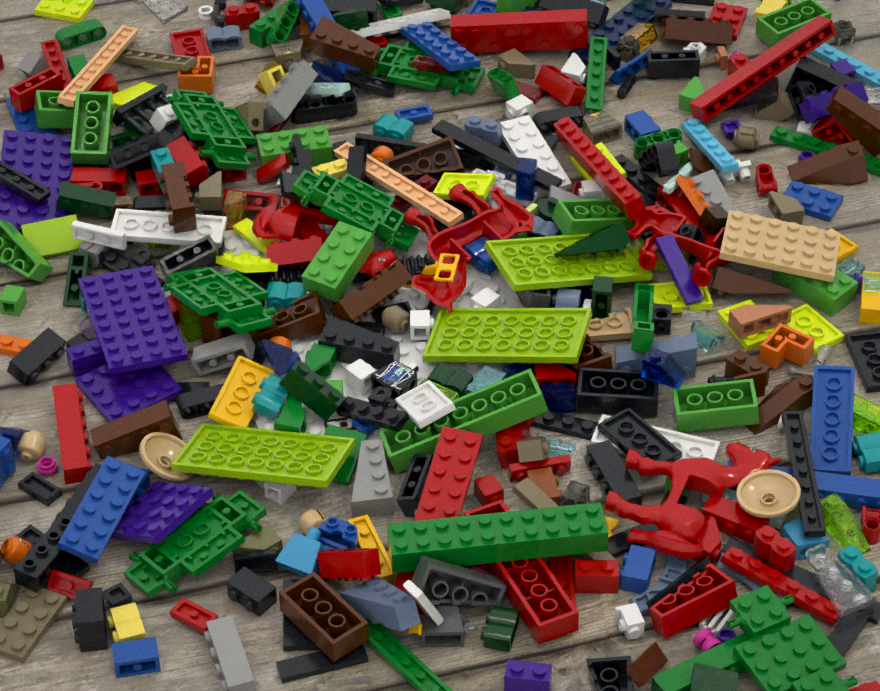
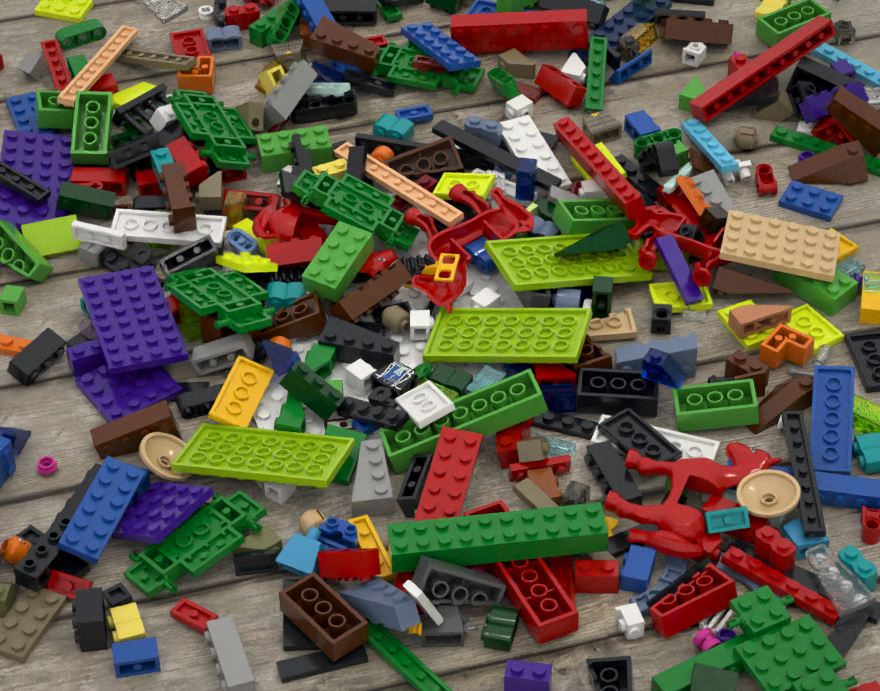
red brick [9,67,64,112] -> none
tan head [17,430,47,462] -> none
black tile [18,472,63,506] -> none
red brick [52,383,92,485] -> none
dark green slope [63,252,93,307] -> none
black brick [226,566,277,617] -> none
teal brick [251,373,288,421] -> none
red tile [256,152,290,185] -> none
dark green brick [333,7,370,30] -> none
white plate [350,8,451,39] -> none
red brick [474,473,504,506] -> none
black beam [532,106,584,134] -> none
black axle [617,73,637,99] -> none
reddish brown tile [626,642,668,688] -> none
green arch [631,283,654,354] -> none
black brick [646,50,700,79] -> none
clear light blue brick [691,321,726,353] -> none
red plate [709,2,748,41] -> none
nougat plate [714,46,728,70] -> none
dark purple plate [720,120,741,138] -> none
dark tan slope [768,191,805,225] -> none
clear neon green slope [820,493,871,554] -> none
none -> medium blue plate [227,228,259,255]
none -> green axle [415,362,433,380]
none -> teal plate [704,506,750,534]

